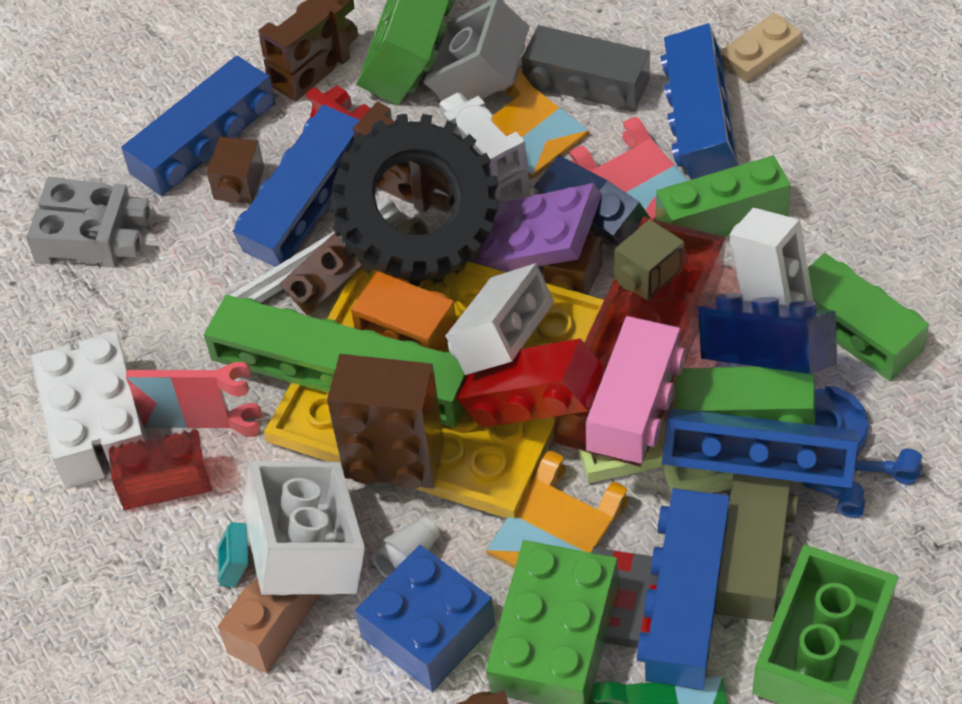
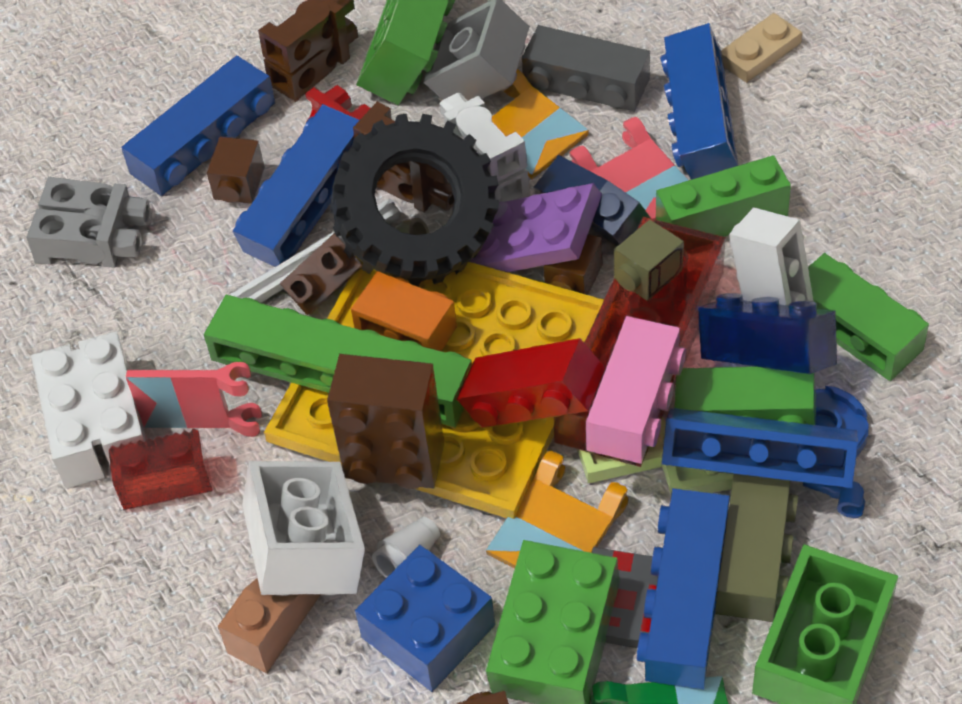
teal tile [217,522,248,588] -> none
white brick [445,263,554,375] -> none
blue hand [854,448,923,485] -> none

